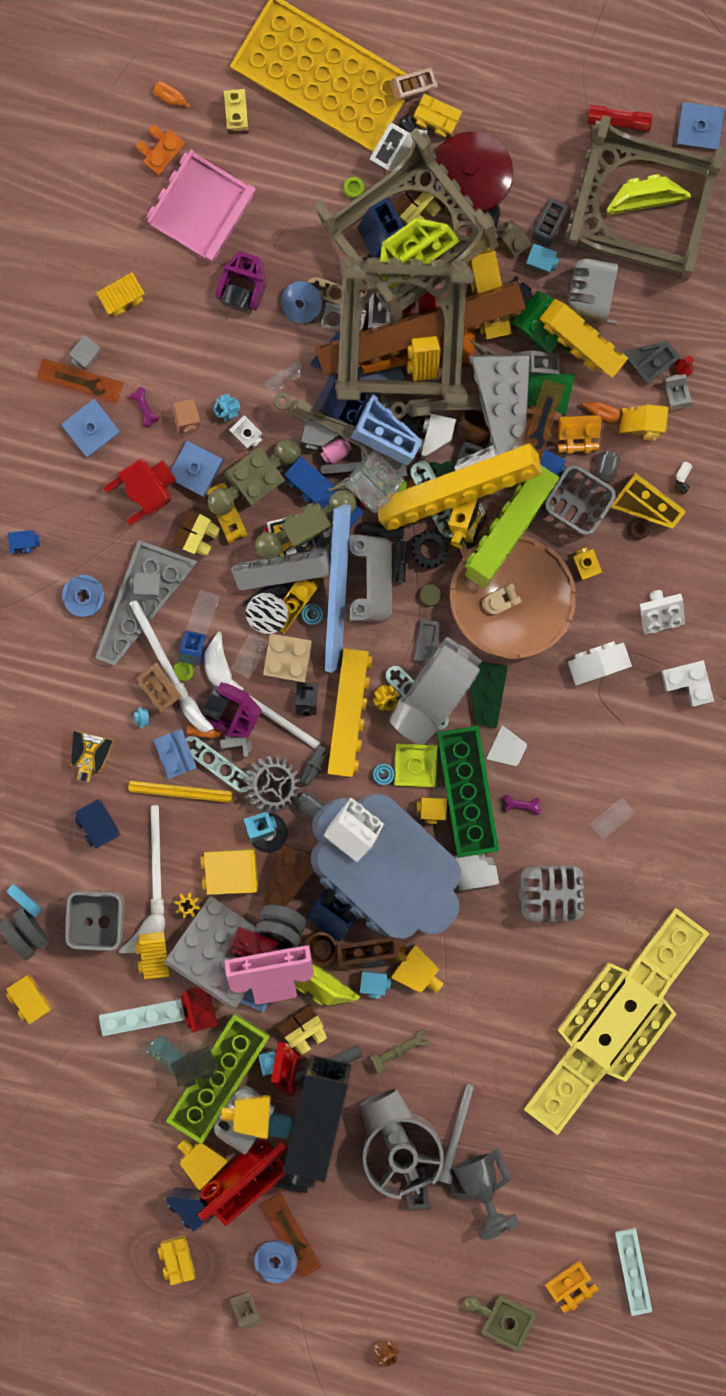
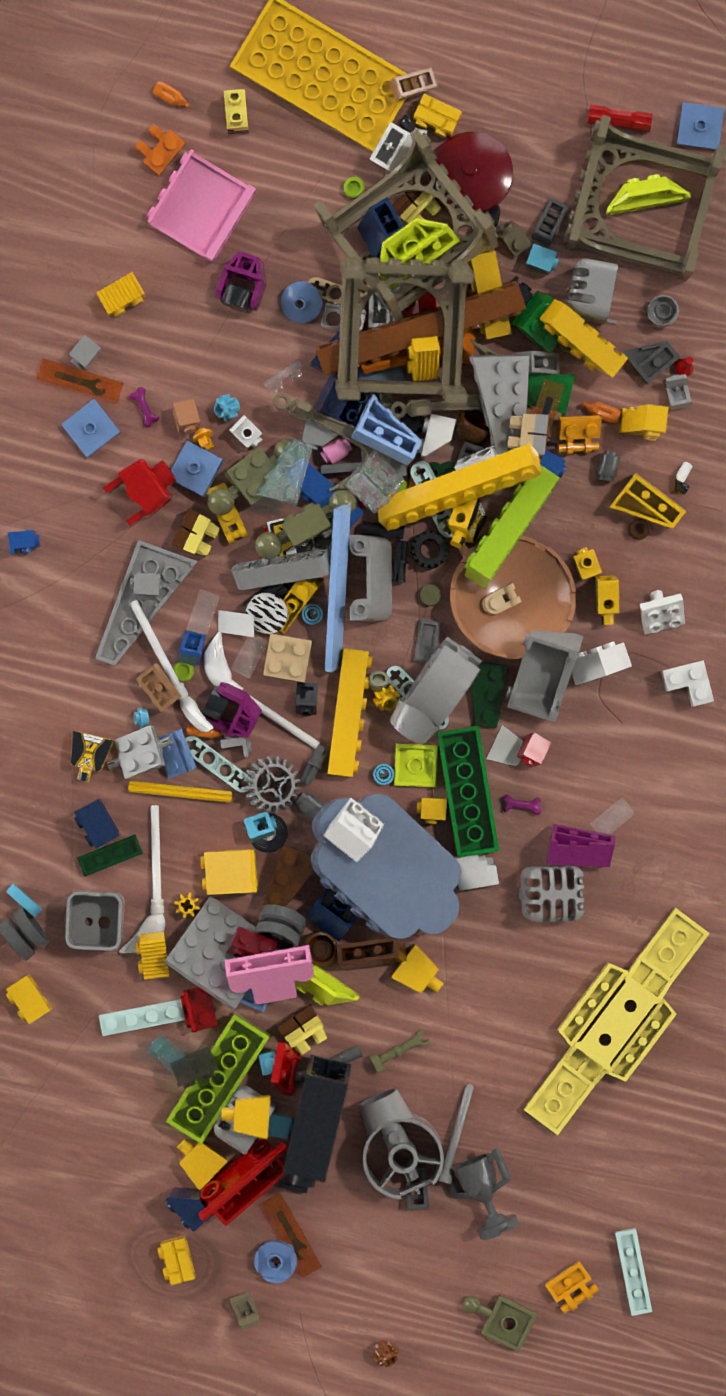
medium blue plate [62,575,105,617] -> none
medium azure brick [360,970,391,998] -> none
light grey piece [544,465,615,536] -> none
none -> dark green tile [77,834,143,877]
none -> light grey plate [107,725,173,780]
none -> light orange plate [192,428,214,451]
none -> white sticker [218,610,254,637]
none -> clear light blue wing [256,439,313,506]
none -> olive tile [368,671,389,692]
none -> light grey windscreen [506,630,583,723]
none -> hips [507,413,549,457]
none -> brick [516,732,551,767]
none -> magenta wedge [547,824,615,867]
none -> yellow torso [594,575,619,625]
none -> light grey hair [647,295,679,327]

